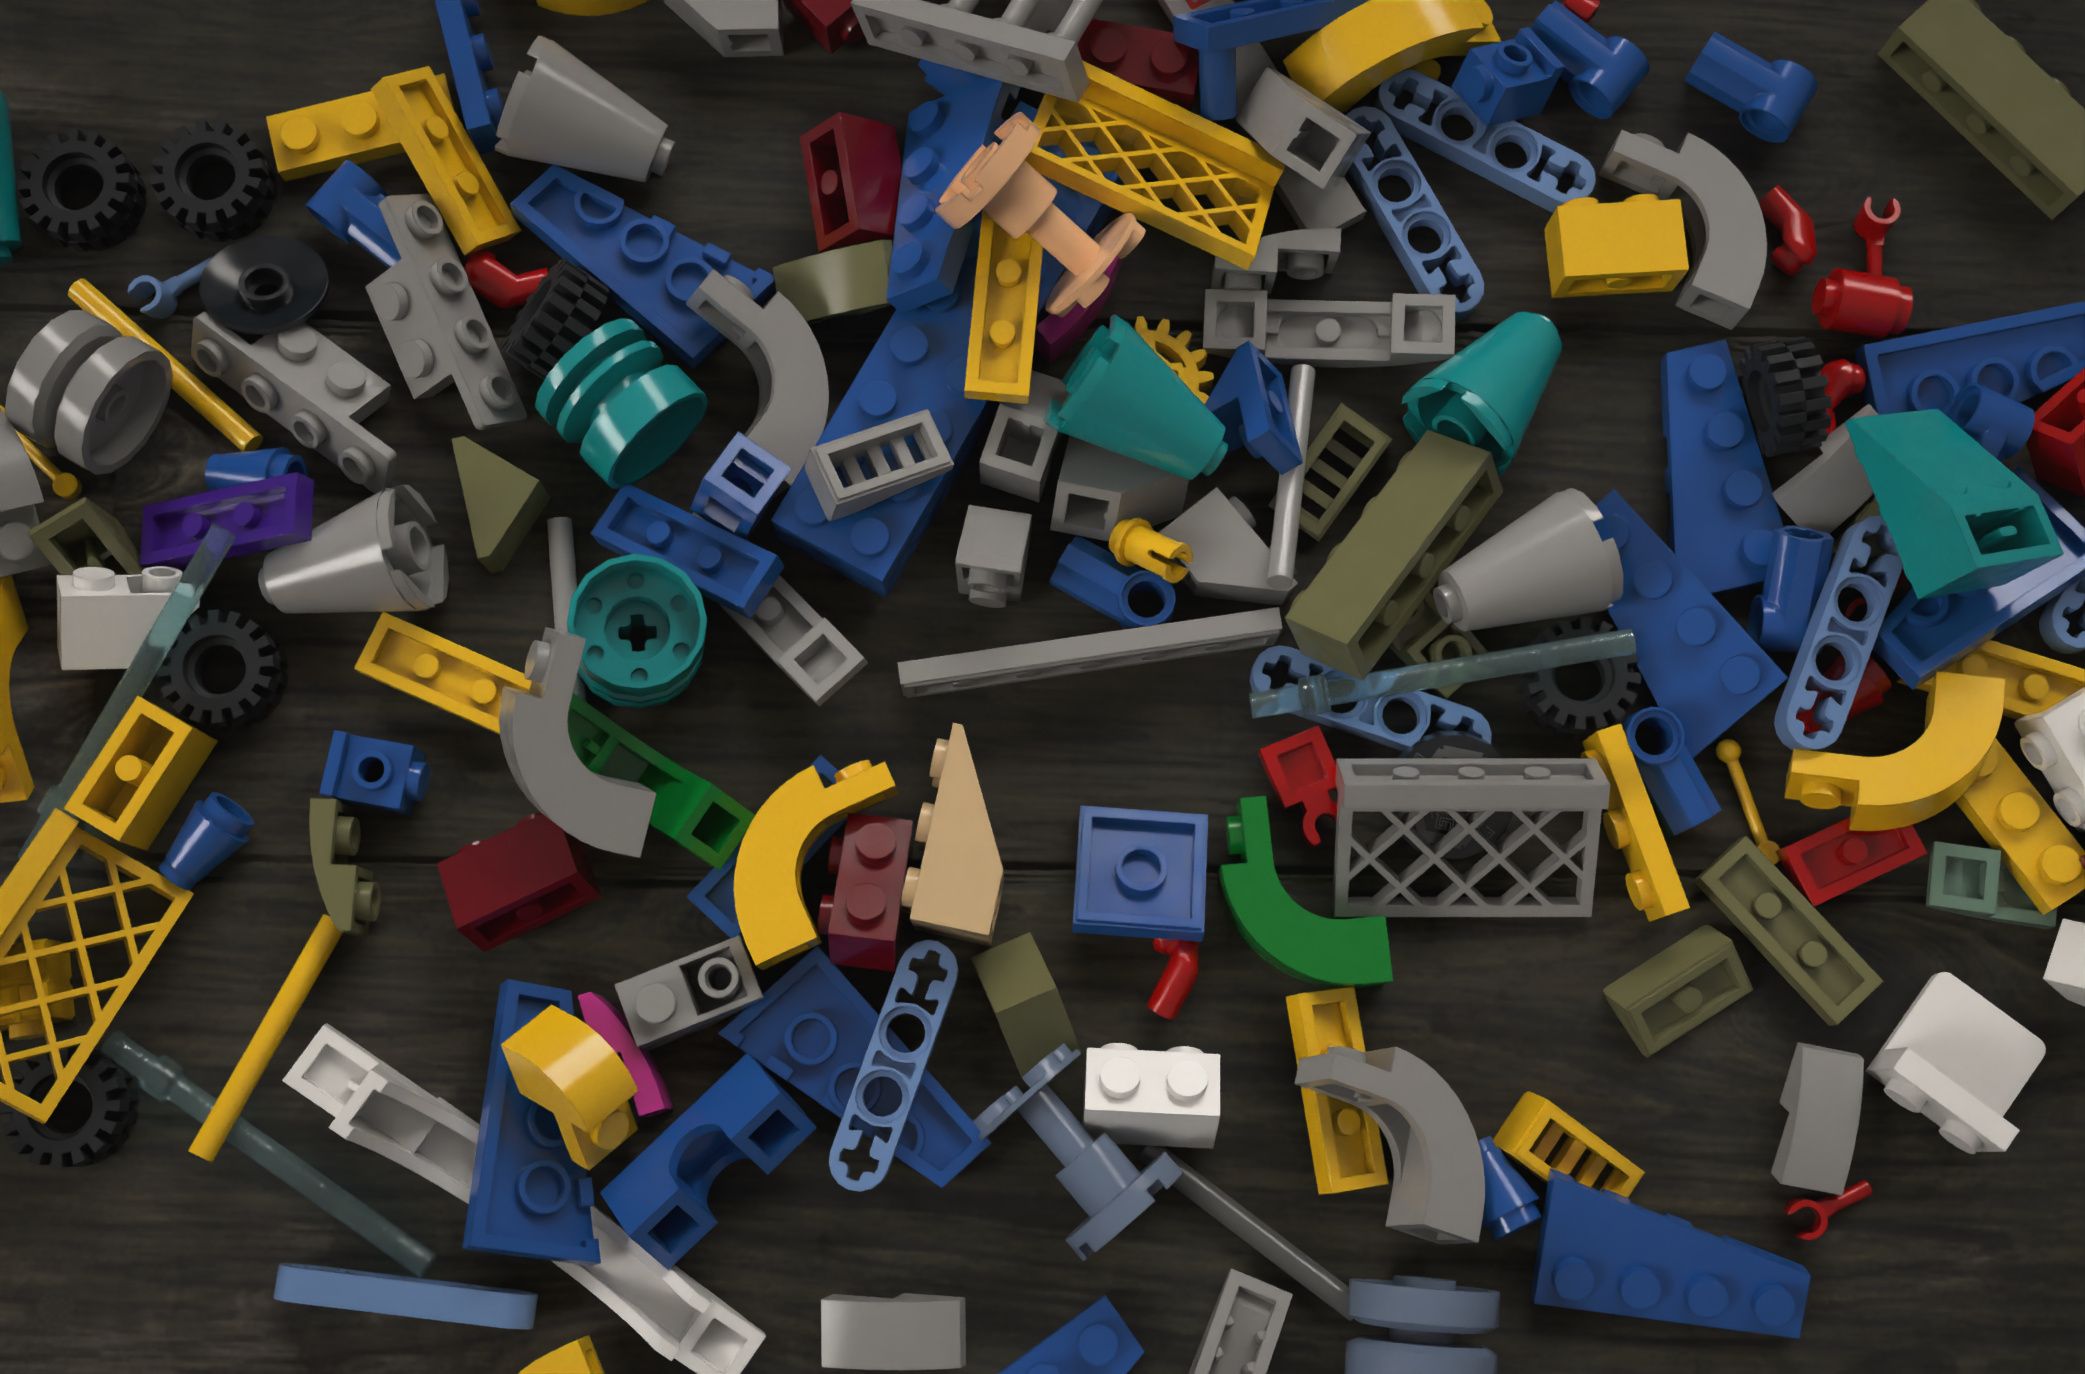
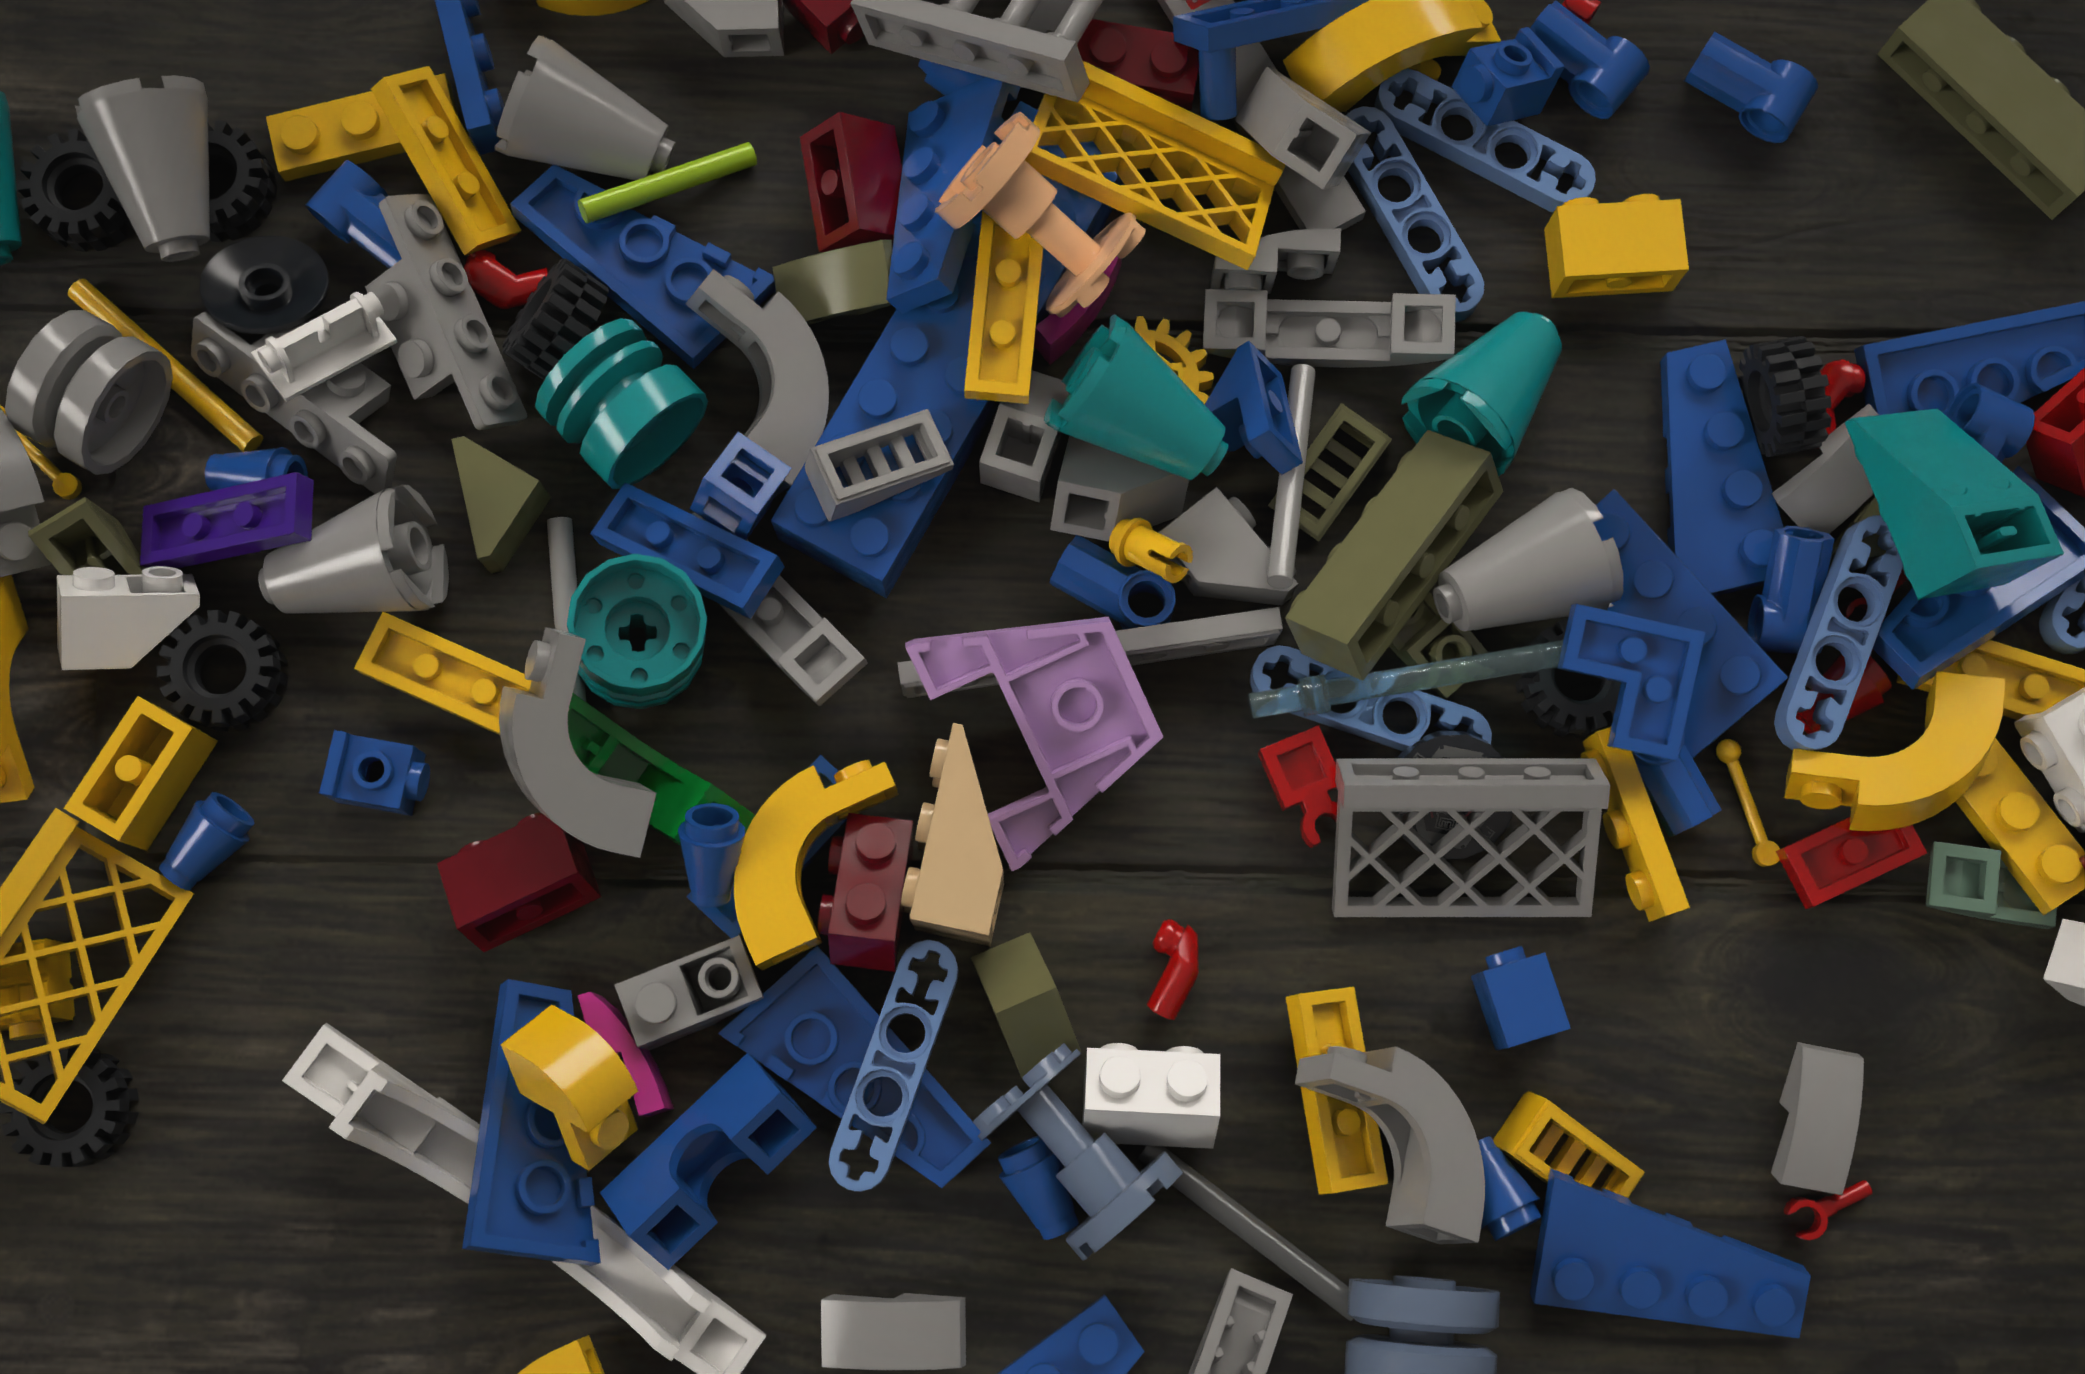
clear light blue bar [17,524,236,859] -> none
clear light blue bar [101,1031,437,1277] -> none
medium blue hand [128,257,212,319] -> none
yellow bar [188,914,343,1163] -> none
medium blue beam [273,1263,538,1330] -> none
olive slope [309,798,381,937] -> none
light grey slope [955,505,1032,608] -> none
blue plate [1072,805,1208,942] -> none
green arch [1216,796,1393,988] -> none
light grey arch [1599,130,1767,330] -> none
olive slope [1603,925,1753,1058] -> none
olive plate [1694,836,1883,1026] -> none
red arm [1758,185,1817,276] -> none
red brick [1811,268,1913,339] -> none
red hand [1853,197,1901,275] -> none
white bracket [1866,972,2046,1154] -> none
none -> light grey cone [75,75,210,262]
none -> white hinge [251,292,397,402]
none -> lime bar [578,142,757,224]
none -> blue cone [678,803,745,907]
none -> lavender wing [905,617,1163,871]
none -> blue cone [998,1136,1079,1240]
none -> blue brick [1471,946,1571,1050]
none -> blue plate [1557,604,1706,761]

